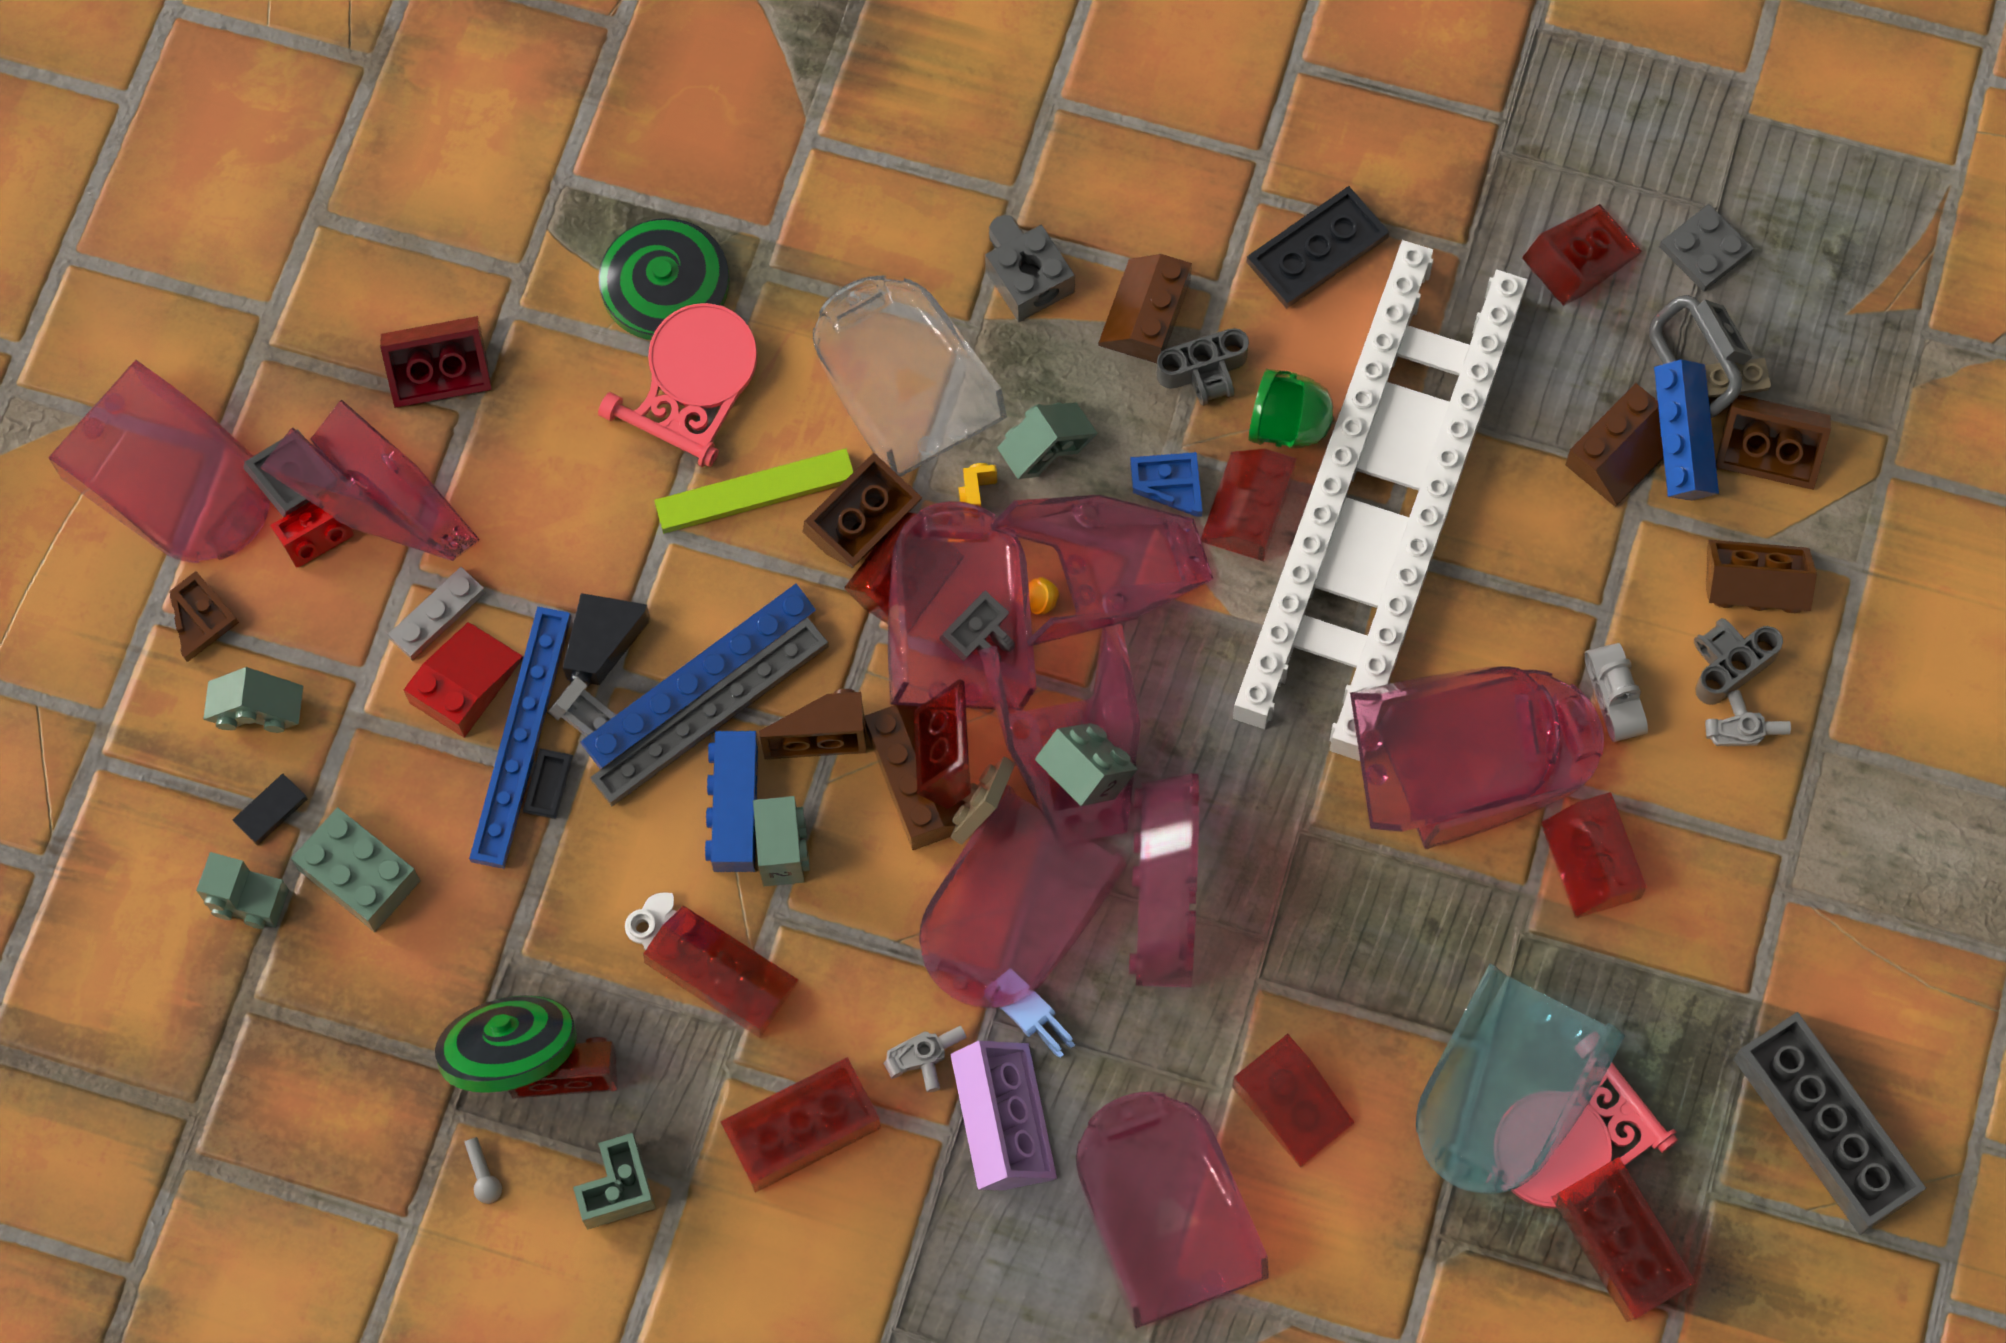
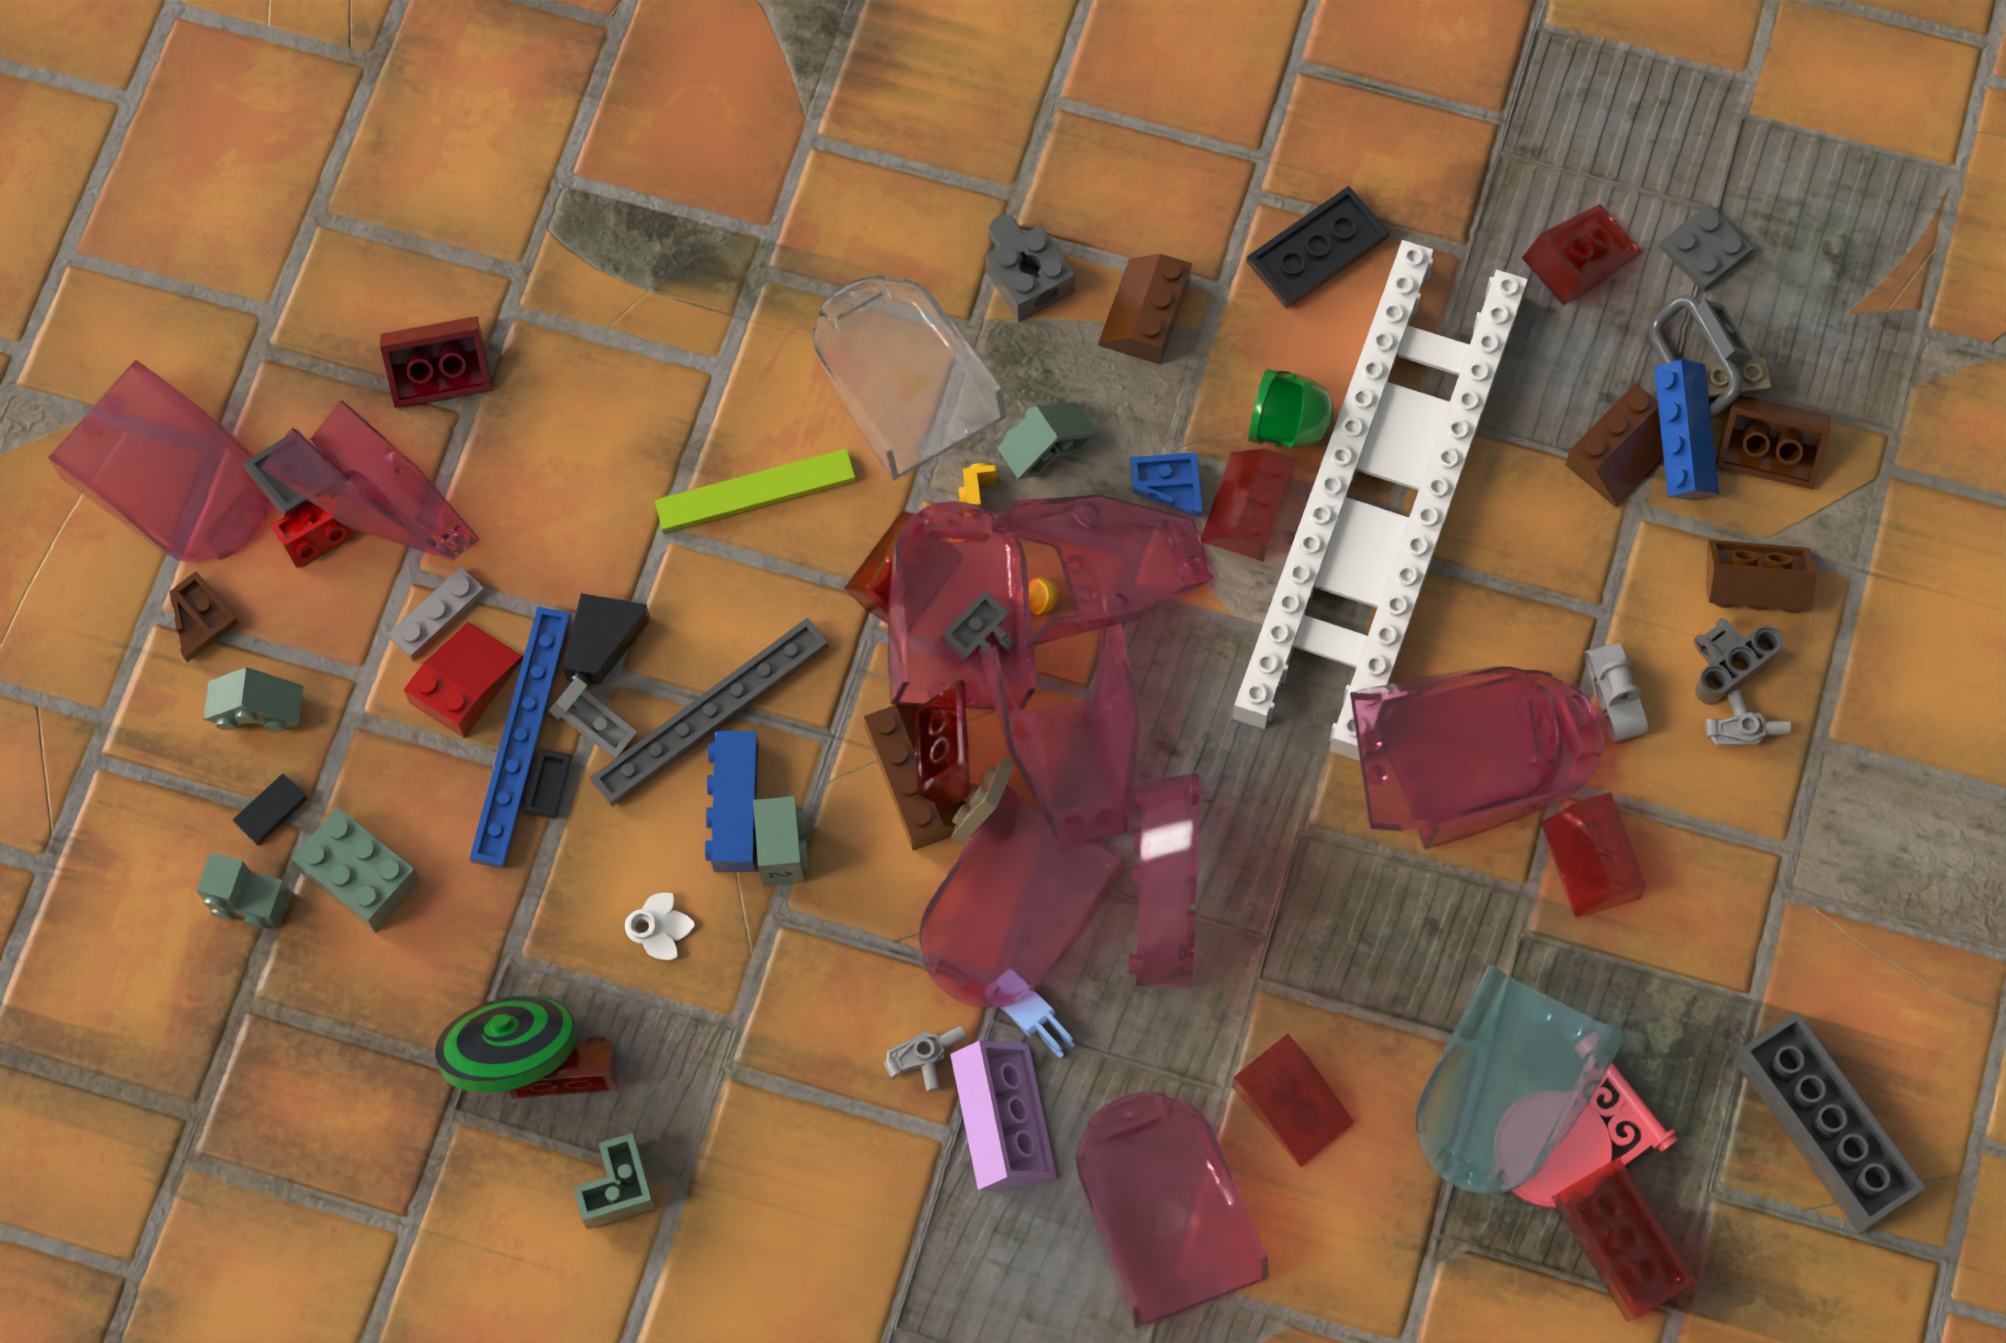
light grey bar [464,1137,502,1204] -> none
blue plate [580,583,816,769] -> none
coral piece [598,303,757,467] -> none
dish [599,218,730,340] -> none
clear red slope [643,905,799,1038] -> none
clear red brick [720,1057,881,1193] -> none
reddish brown slope [759,689,866,759] -> none
reddish brown slope [803,453,922,568] -> none
sand green brick [1035,723,1138,806] -> none
dark grey piece [1156,328,1249,406] -> none

